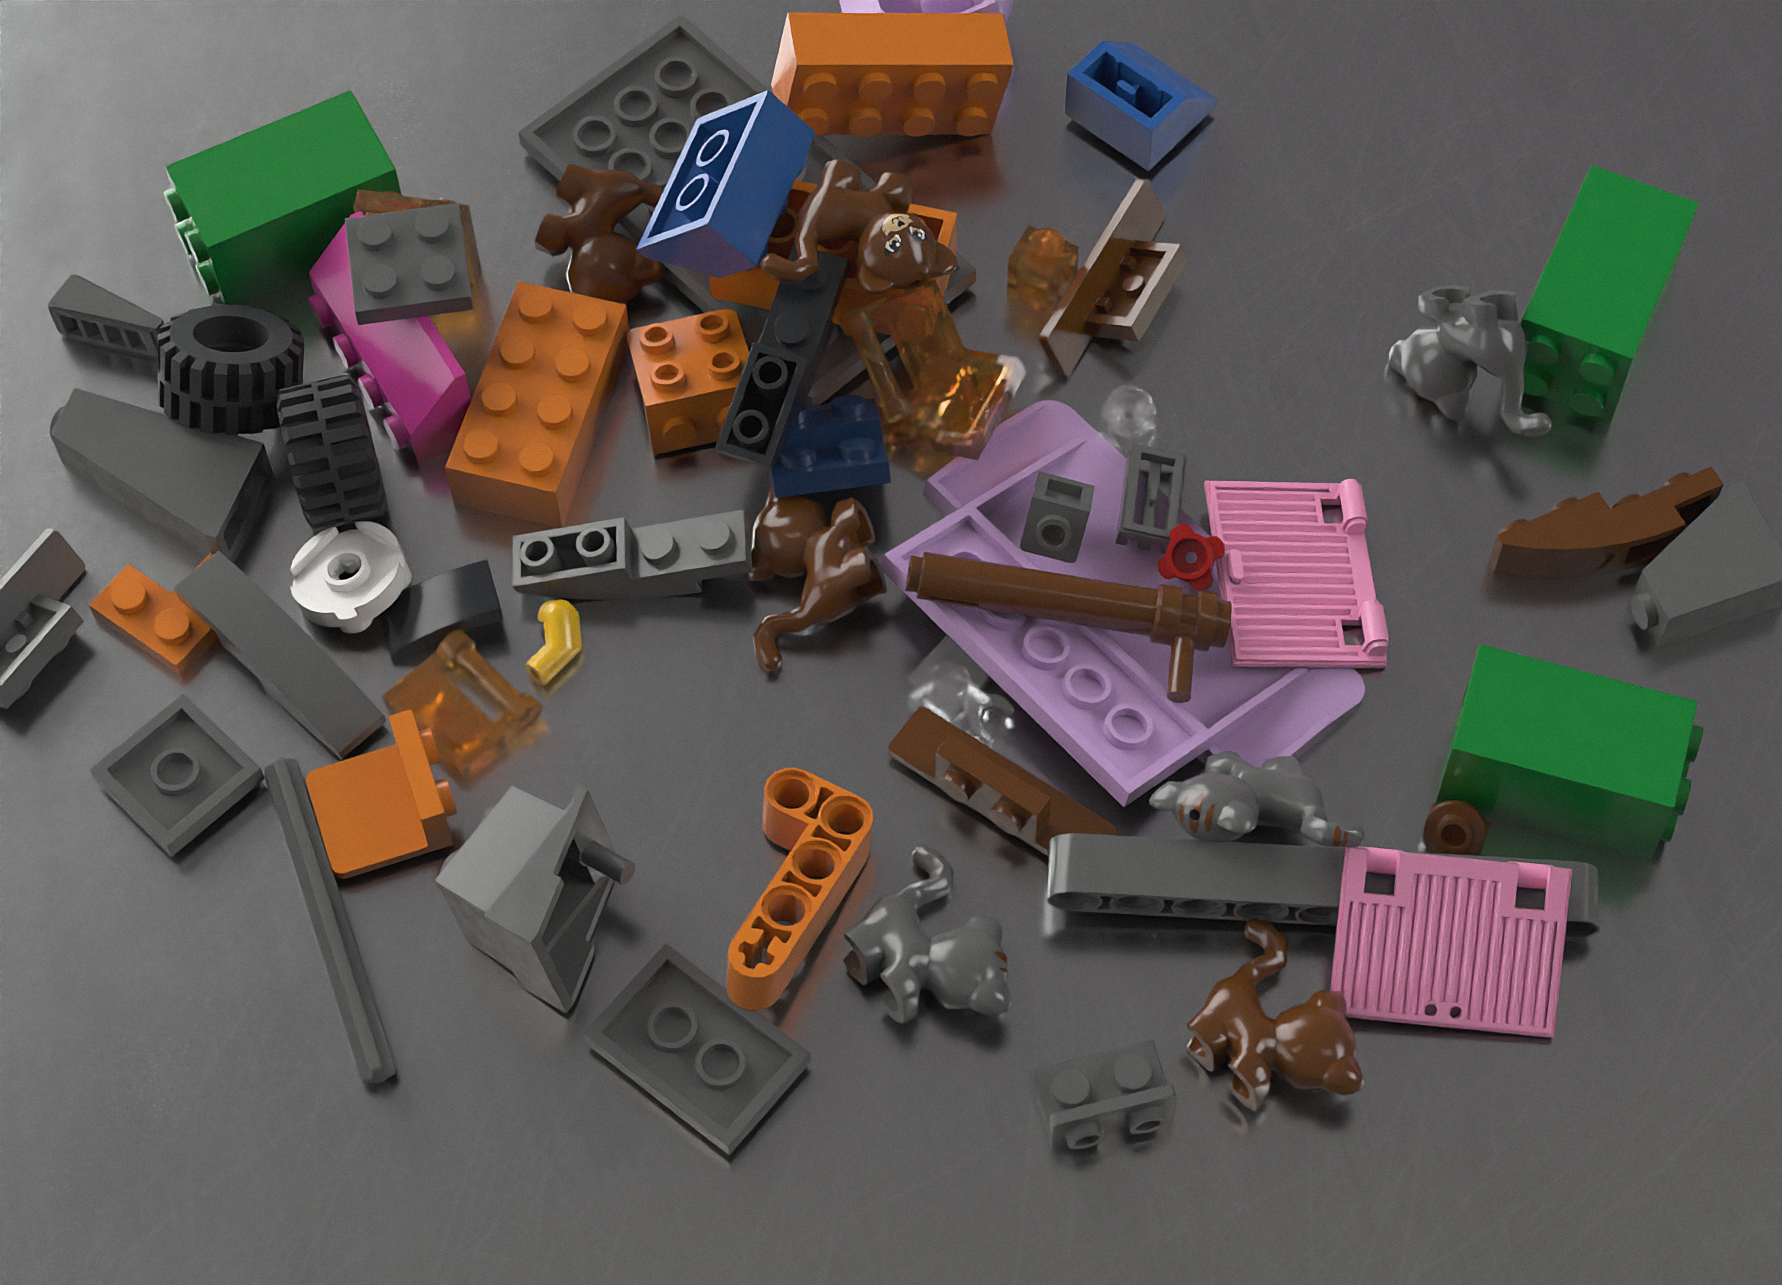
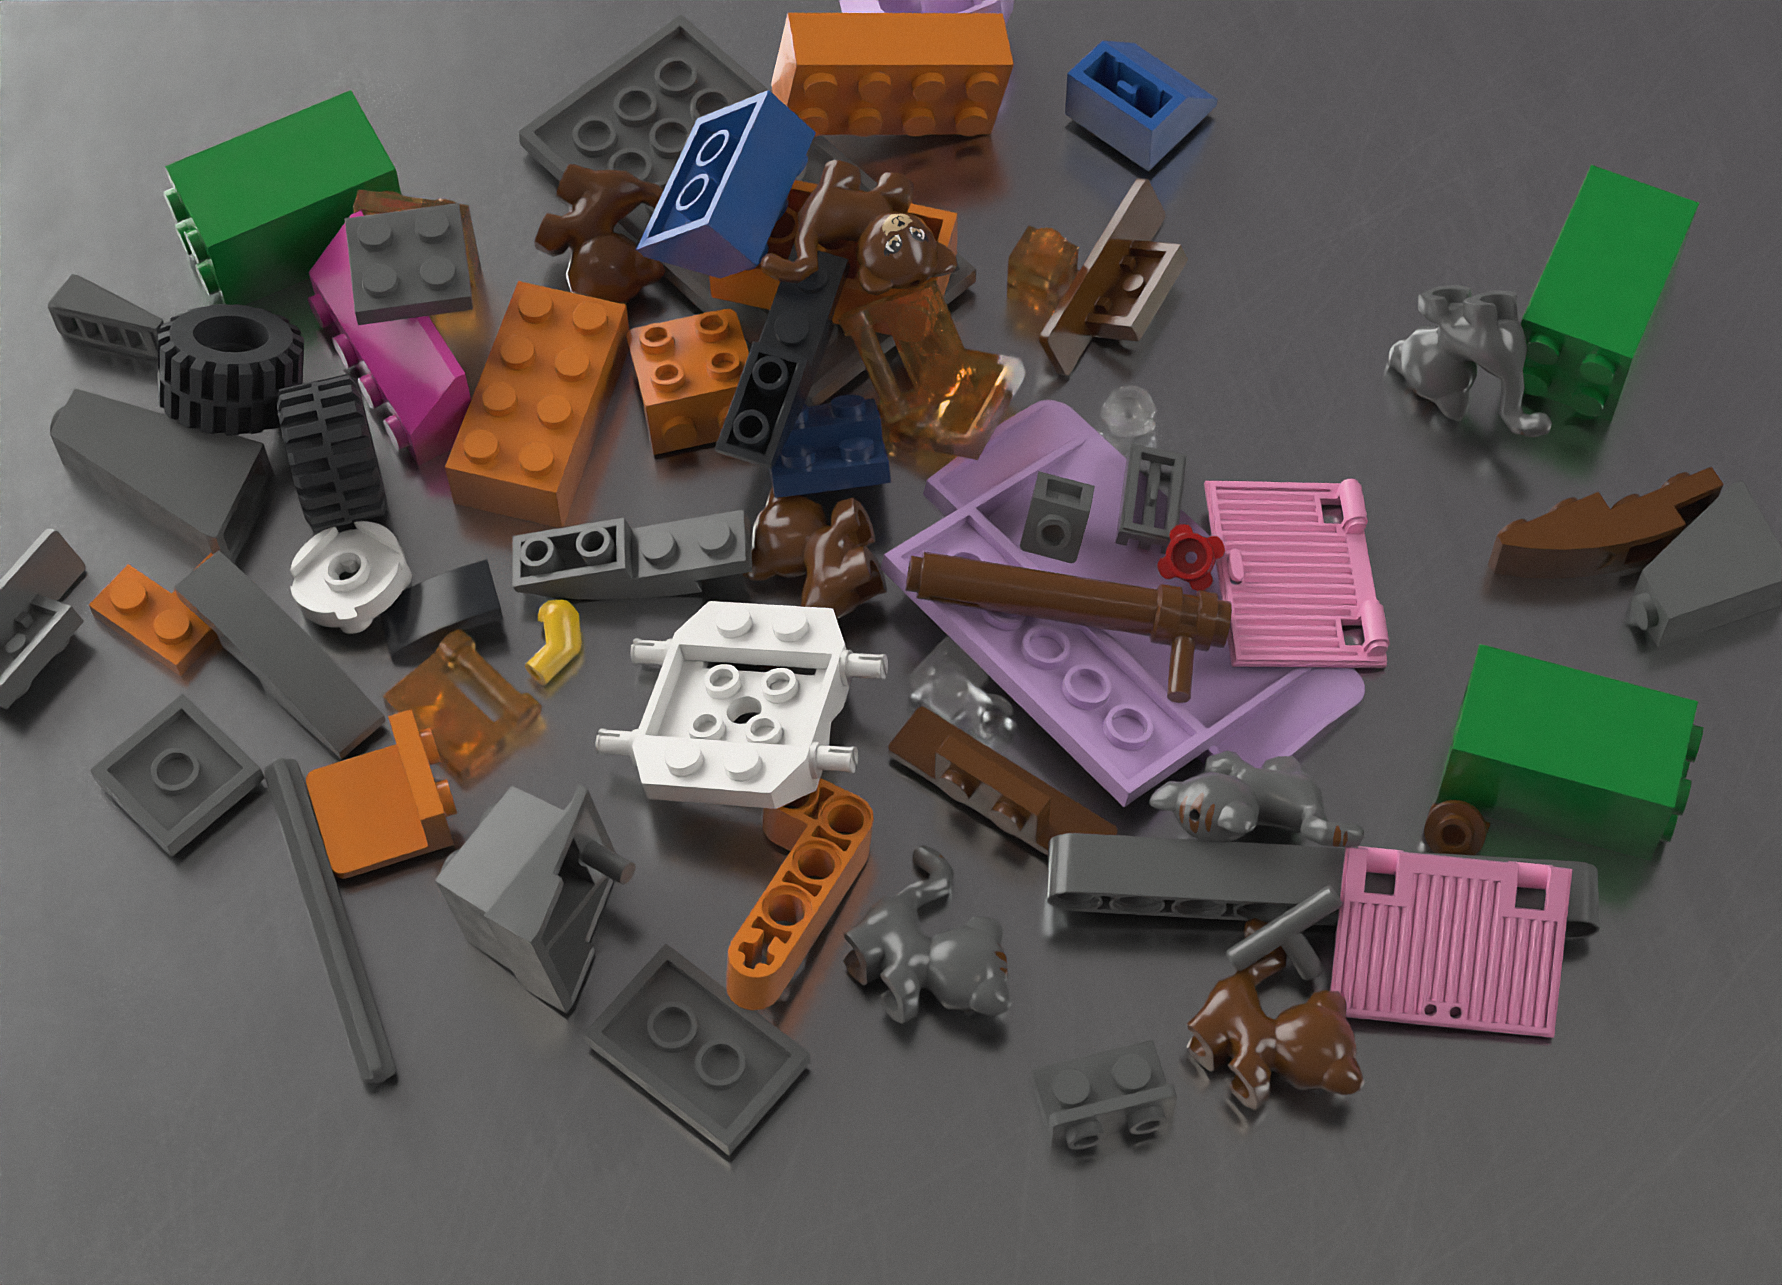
none -> white piece [595,601,888,809]
none -> dark grey piece [1226,885,1342,980]

